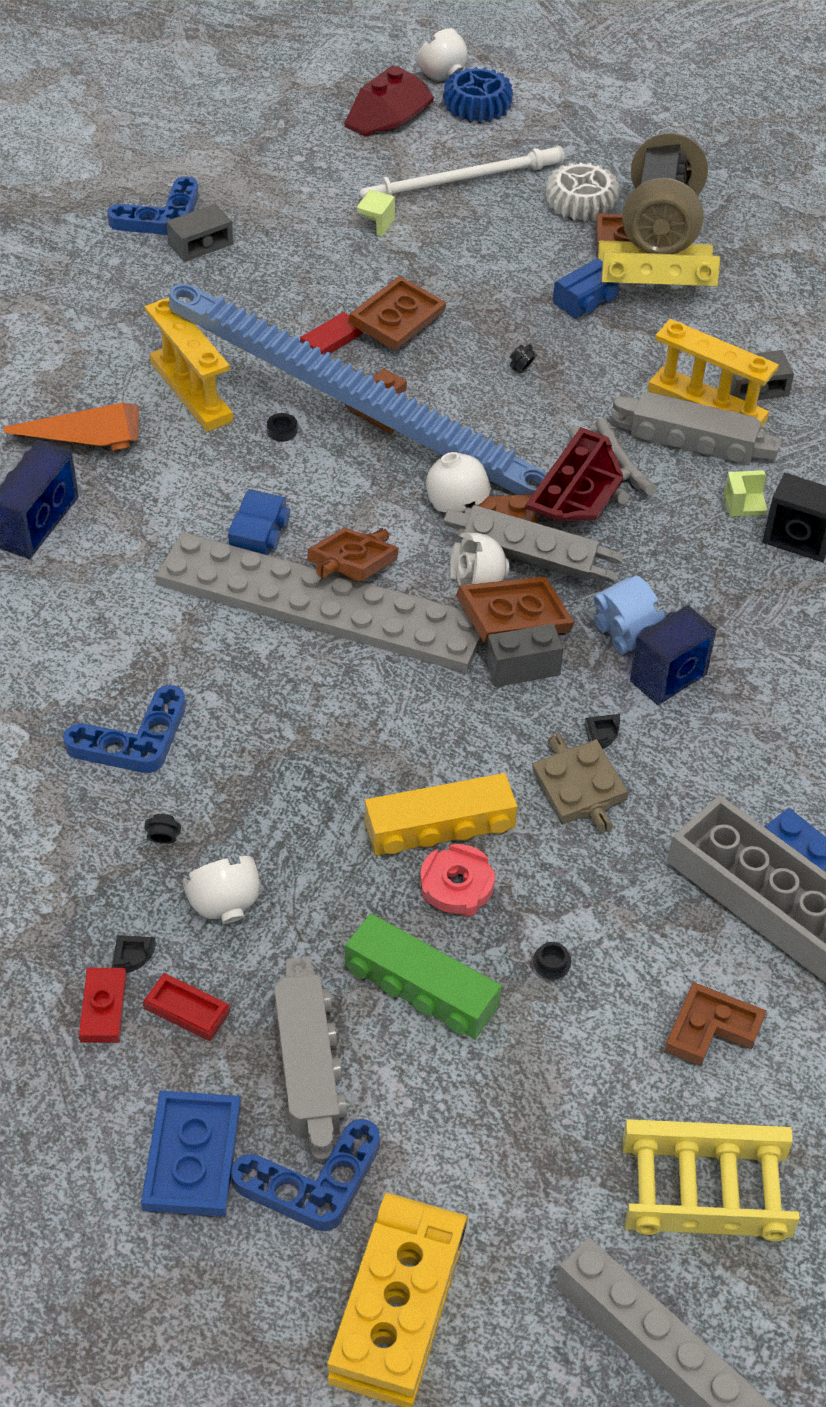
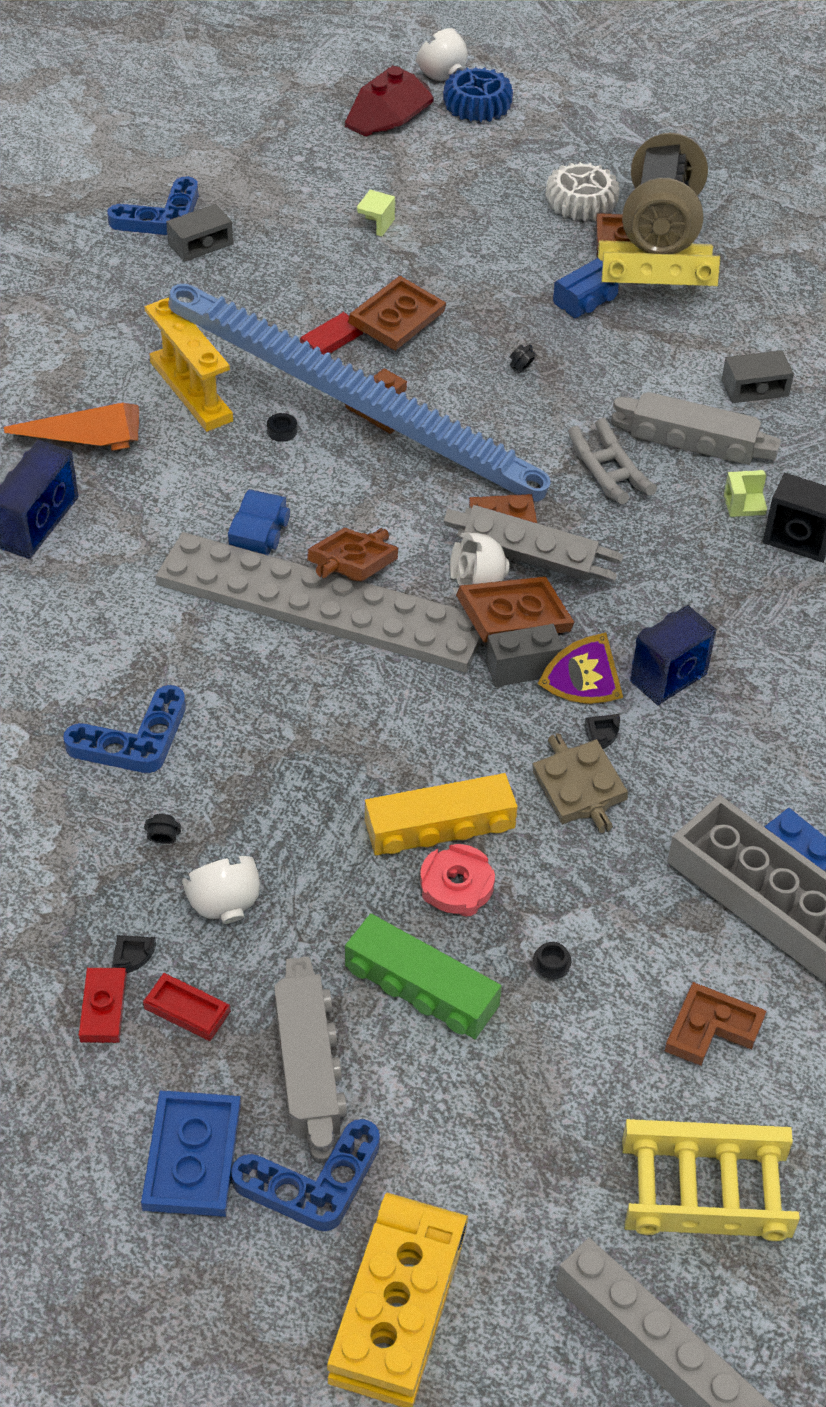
white bar [360,146,564,198] -> none
white cylinder [426,452,491,512] -> none
dark red wedge [525,427,624,523] -> none
light blue brick [593,575,667,656] -> none
yellow fence [647,319,779,429] -> none
none -> shield [538,632,624,704]

